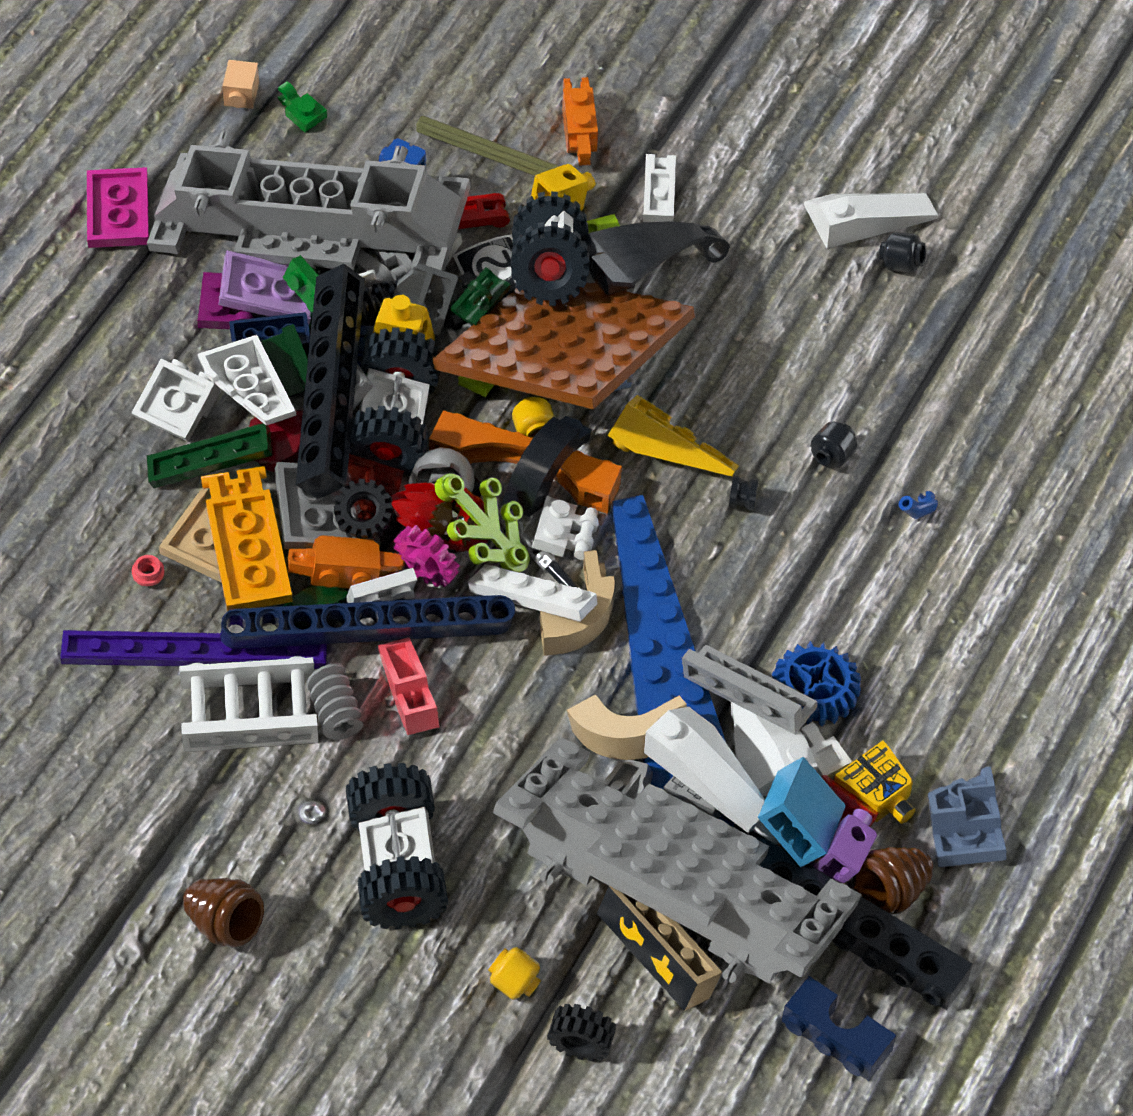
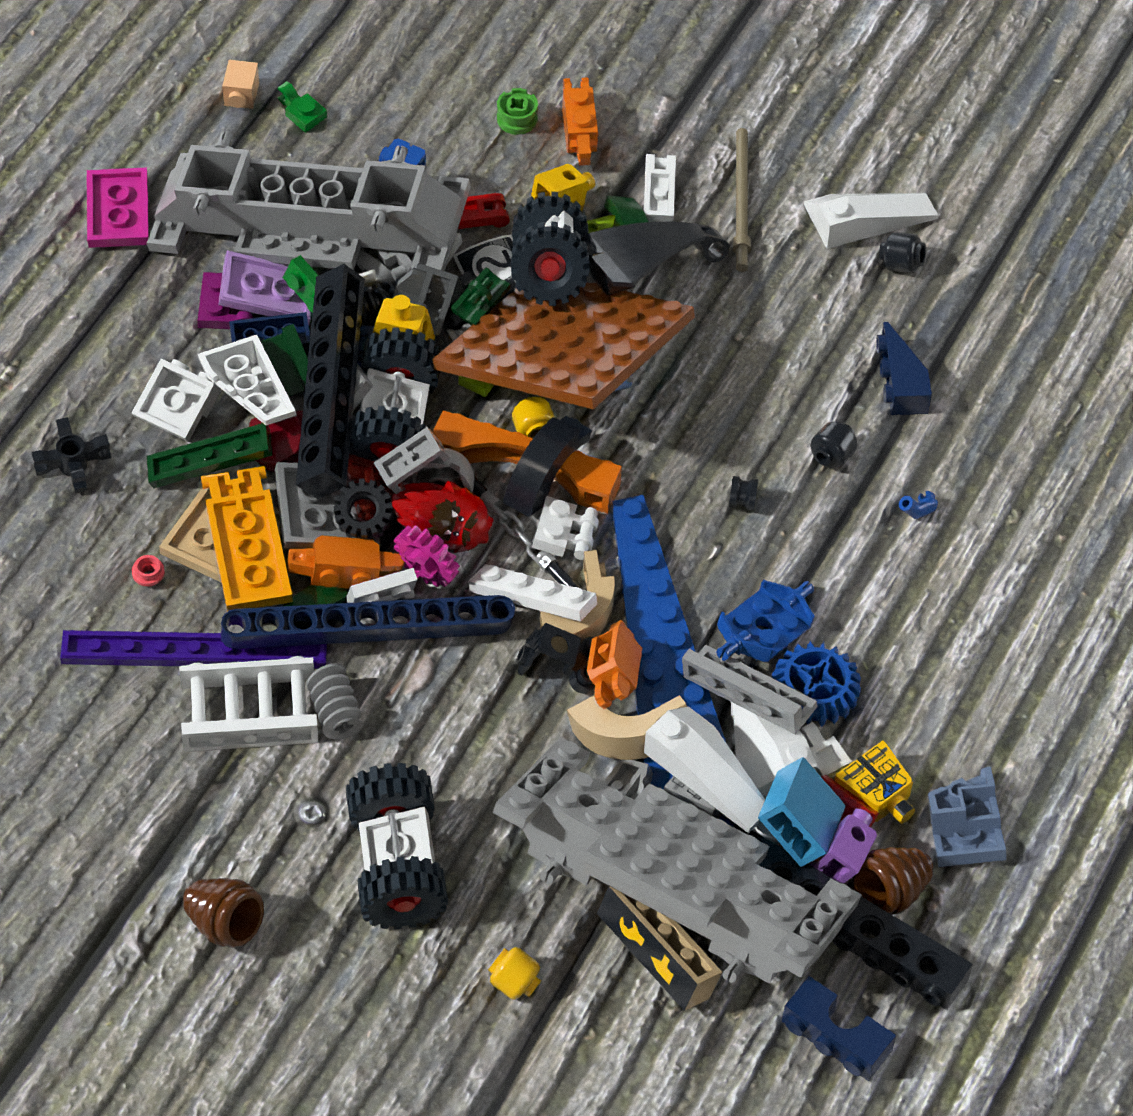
coral slope [378,637,439,736] -> none
olive axle [416,116,559,176] -> none
lime plant [435,473,530,573] -> none
black tyre [547,1004,616,1061] -> none
yellow wedge [608,395,739,477] -> none
none -> black pin [31,417,111,494]
none -> light grey hinge [374,427,450,494]
none -> bright green wheel [497,88,538,135]
none -> black piece [516,623,595,694]
none -> orange hinge [587,620,642,709]
none -> dark green slope [604,195,649,227]
none -> blue plate [716,580,815,662]
none -> dark tan bar [733,128,751,272]
none -> dark blue slope [876,322,932,415]

